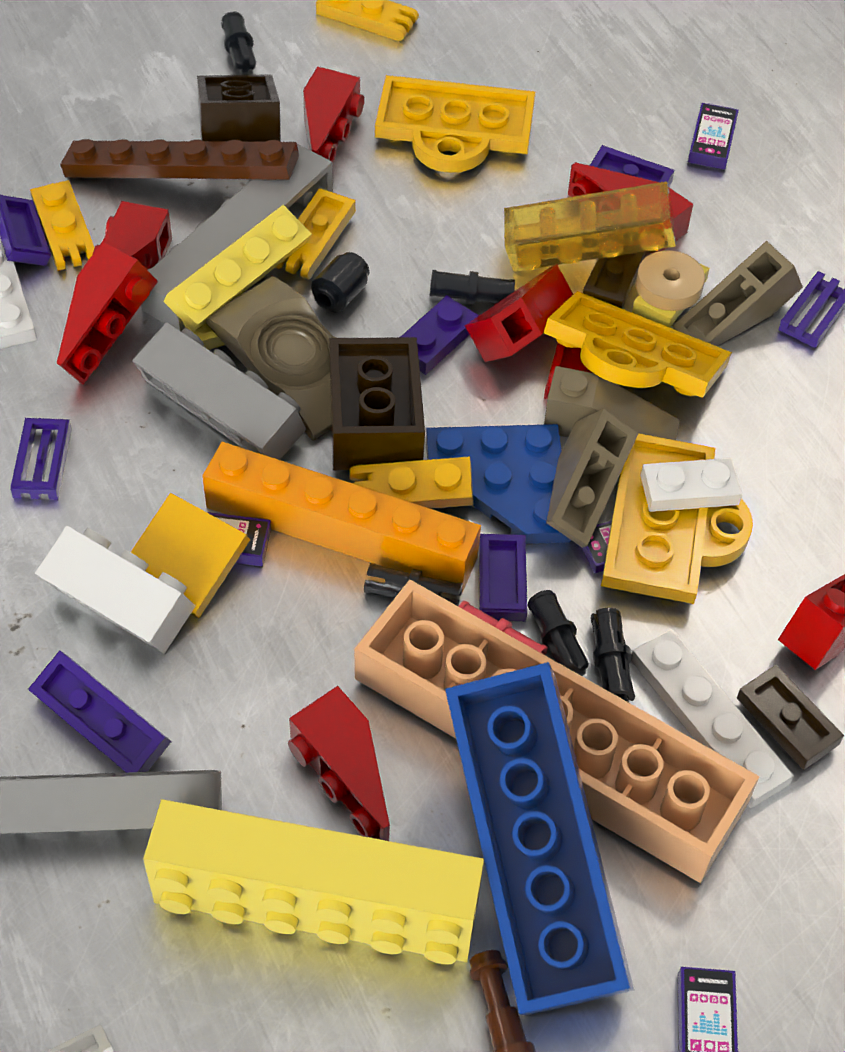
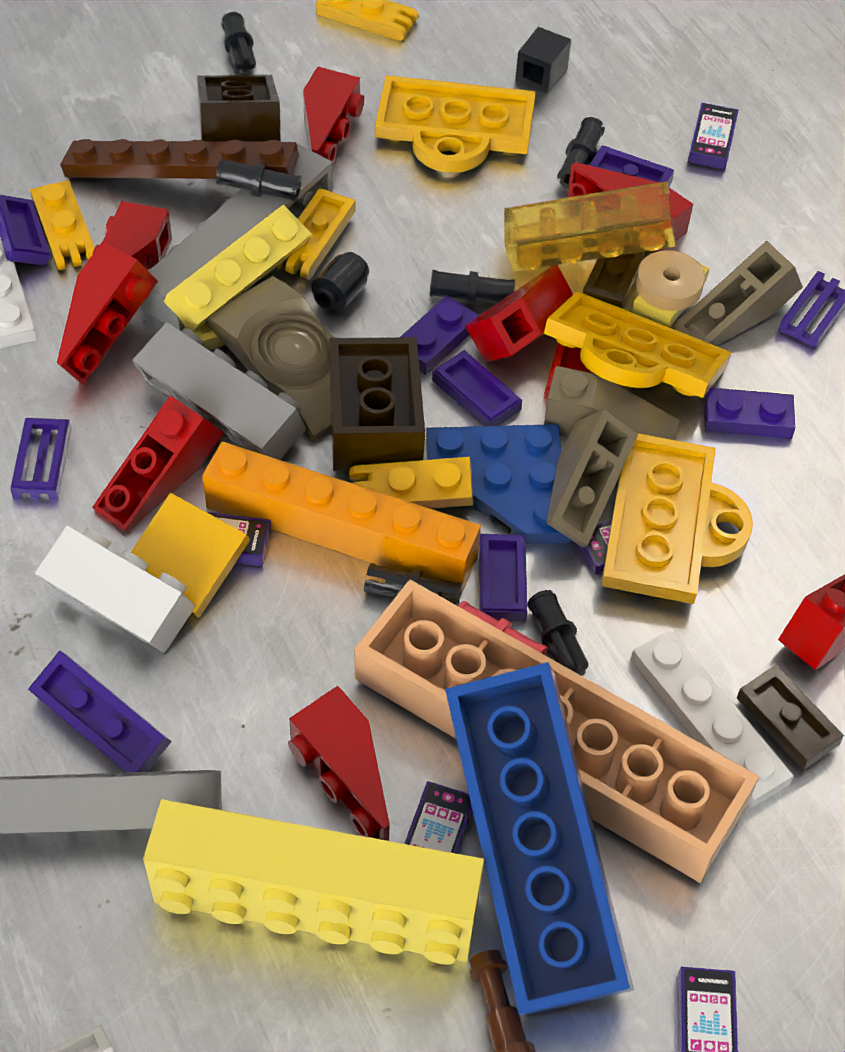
black pin [590,607,635,702] -> none
white plate [640,458,743,512] -> none
none -> red slope [92,395,224,533]
none -> black pin [216,158,302,202]
none -> tile [404,781,473,854]
none -> dark purple tile [432,350,523,426]
none -> black brick [515,27,571,94]
none -> black pin [557,117,605,188]
none -> dark purple plate [705,387,796,439]

